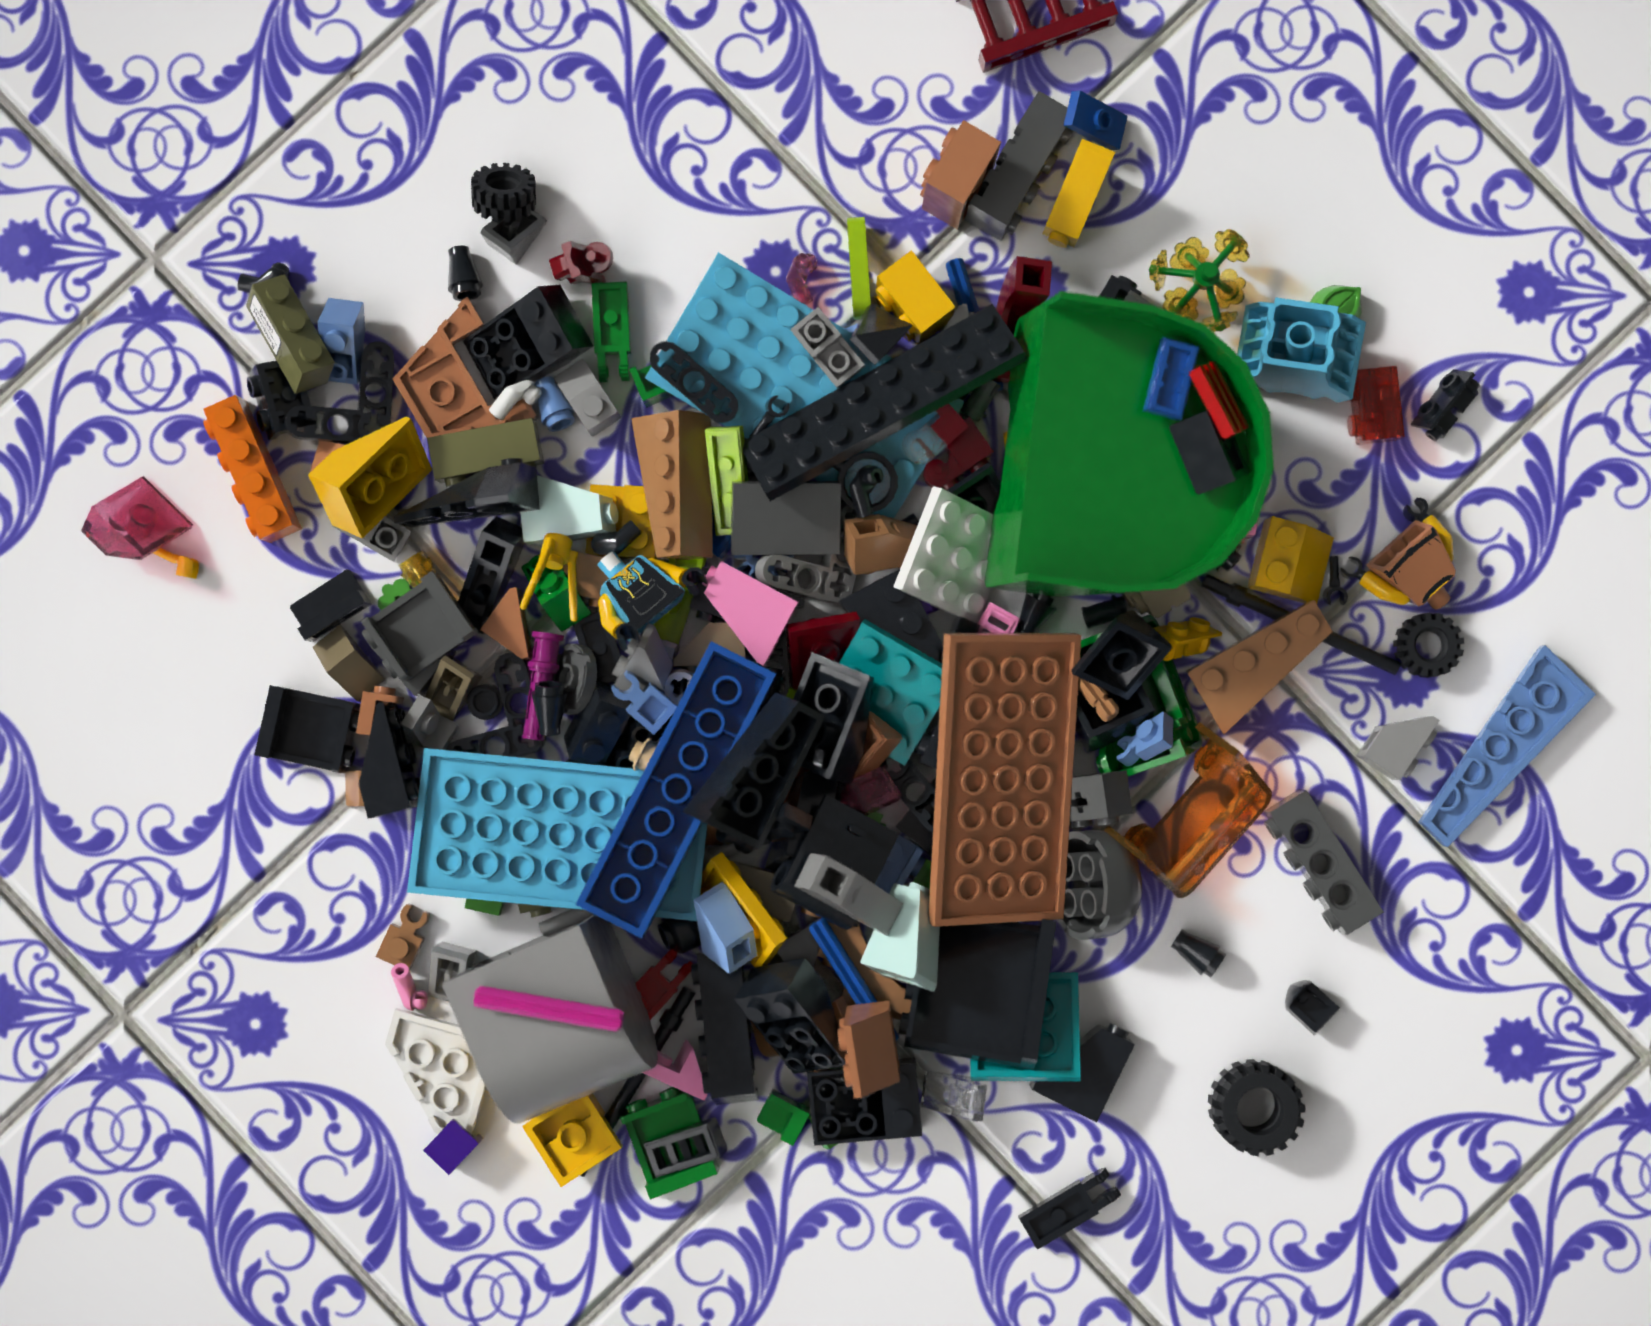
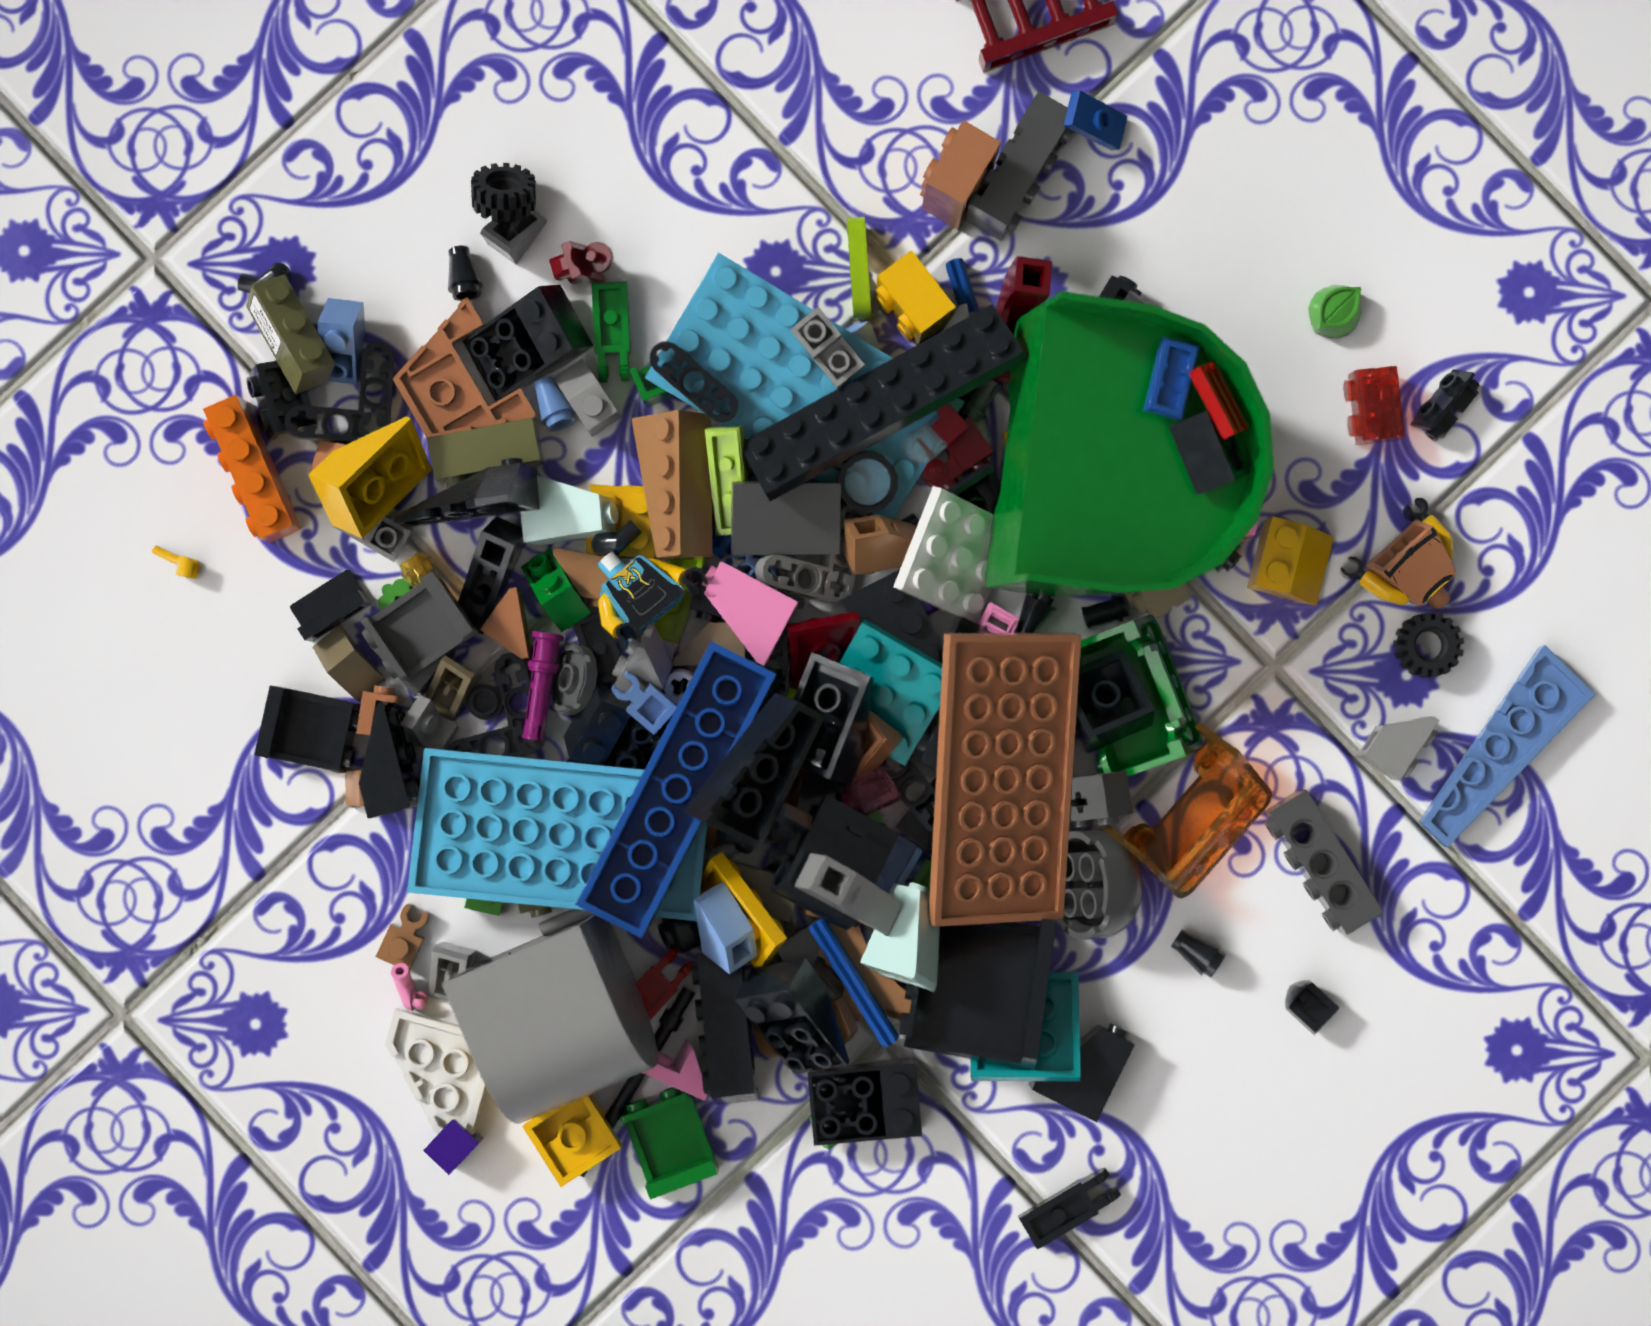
clear pink slope [81,476,193,560] -> none
dark pink axle [474,986,624,1032] -> none
white arm [489,380,542,420] -> none
yellow plant [520,533,578,622] -> none
black cone [532,680,568,736] -> none
tan plate [629,738,657,771] -> none
black slope [644,1117,727,1178] -> none
black hand [749,395,789,437] -> none
green panel [757,1088,810,1146] -> none
clear pink arm [786,253,818,305] -> none
nougat slope [838,1000,900,1099] -> none
black arm [849,464,883,518] -> none
black slope [850,304,913,365] -> none
clear slope [920,1071,987,1121] -> none
yellow slope [1042,138,1115,248] -> none
black slope [1071,609,1173,700] -> none
medium nougat axle [1078,658,1119,722] -> none
medium blue plate [1117,711,1173,766] -> none
clear yellow plant [1149,229,1250,332] -> none
yellow hinge [1154,617,1223,661] -> none
medium nougat wedge [1186,600,1333,735] -> none
black bar [1201,574,1401,675] -> none
black tyre [1208,1059,1306,1156] -> none
medium azure slope [1237,297,1366,403] -> none
black hand [1322,556,1348,605] -> none

